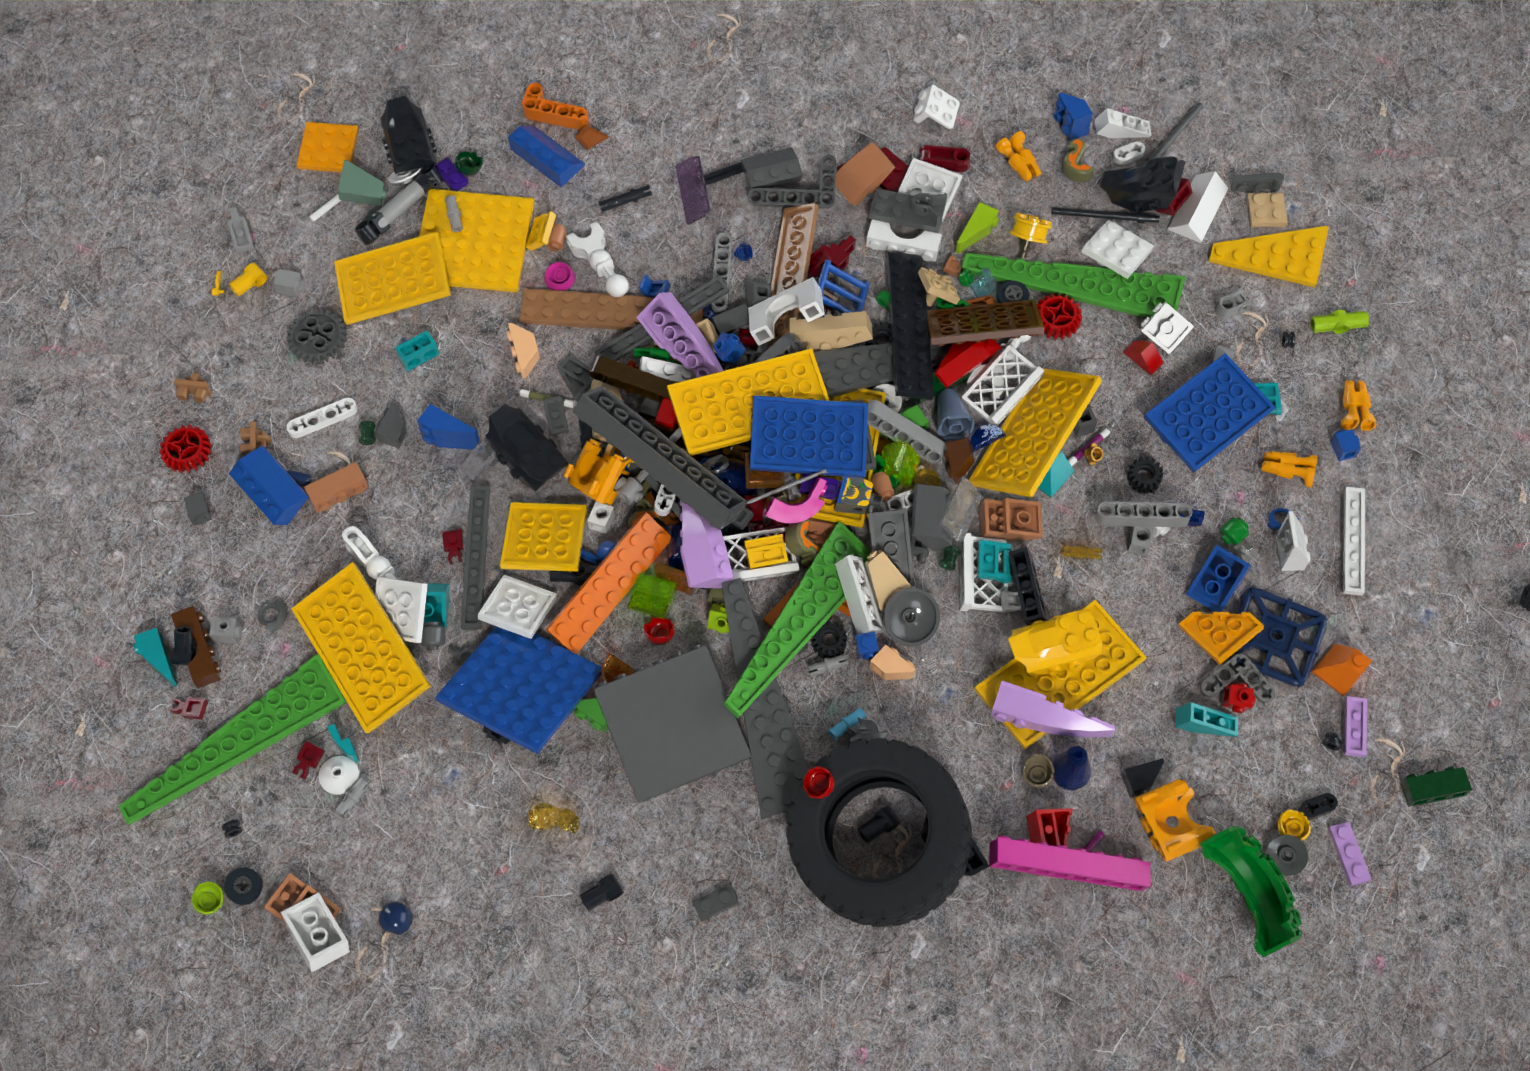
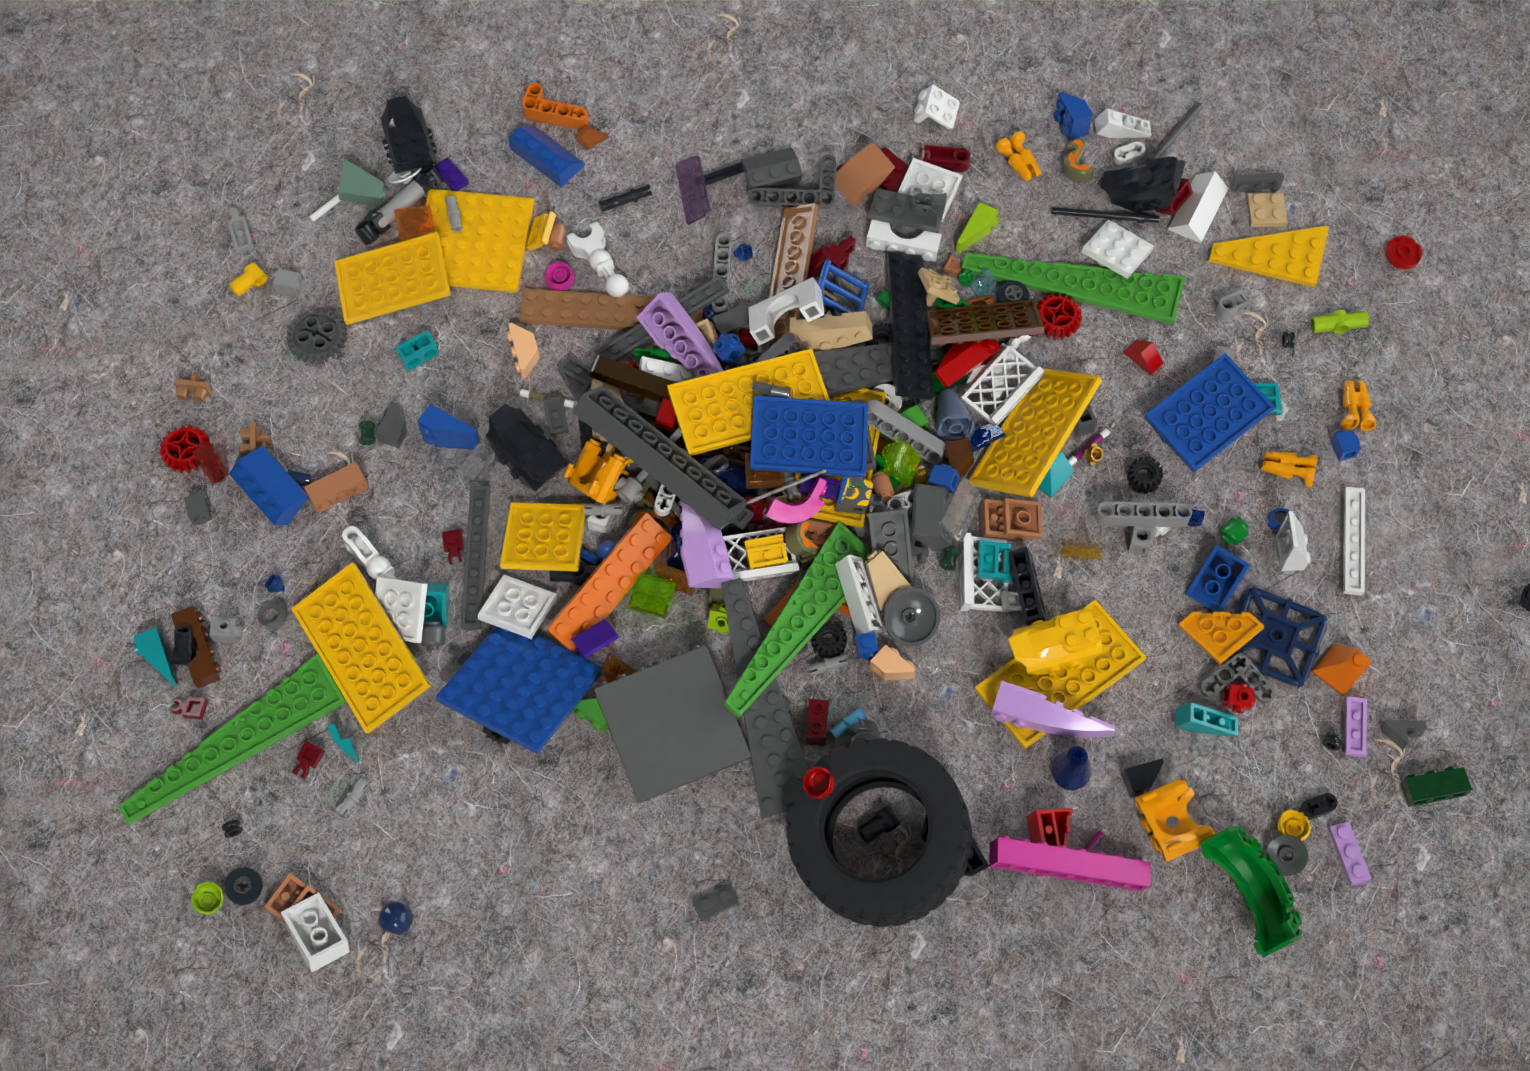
yellow piece [212,271,224,296] -> none
white beam [286,398,357,438] -> none
light orange plate [297,122,359,173] -> none
white dish [319,756,359,795] -> none
dark green hair [455,151,483,176] -> none
clear yellow animal [528,803,580,834] -> none
black piece [579,874,624,912] -> none
blue bracket [639,275,670,298] -> none
red hair [644,617,675,645] -> none
dark grey slope [744,279,772,308] -> none
yellow wheel [1009,212,1052,258] -> none
dark tan hair [1023,754,1055,788] -> none
white plate [1140,302,1194,354] -> none
none -> clear red brick [192,442,229,485]
none -> clear blue plate [264,574,285,593]
none -> clear orange plate [394,205,435,242]
none -> dark purple slope [571,619,620,659]
none -> light grey pin [584,503,624,517]
none -> dark grey axle [752,381,791,398]
none -> dark red brick [805,699,829,746]
none -> blue brick [928,464,960,494]
none -> dark grey slope [1380,720,1427,749]
none -> red tile [1385,236,1423,270]

